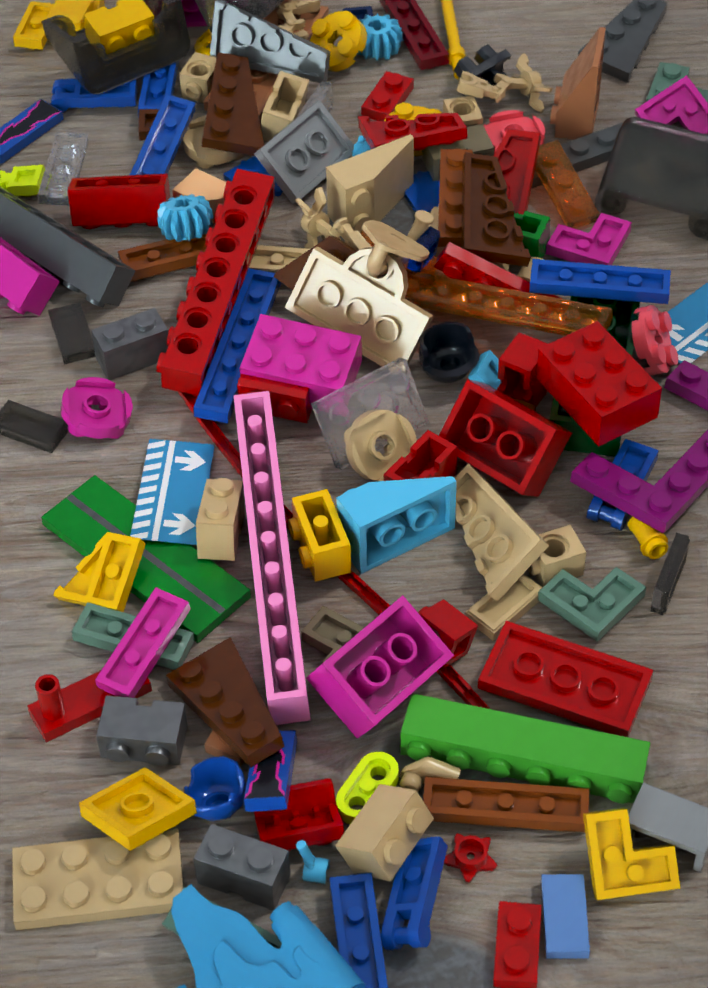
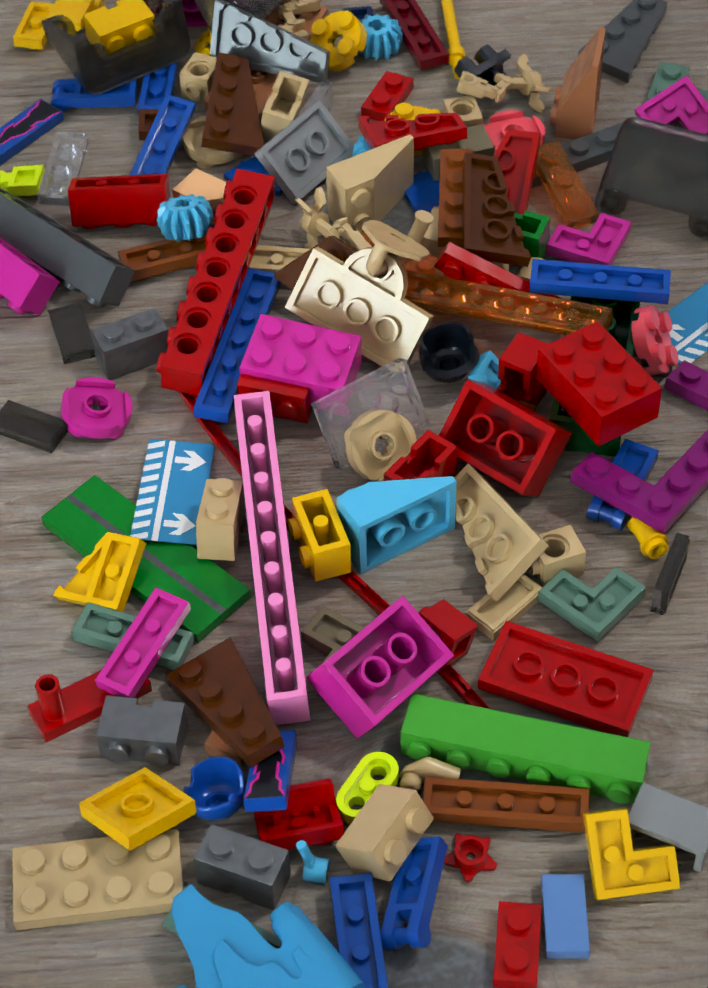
clear blue tile [407,226,440,274] -> none

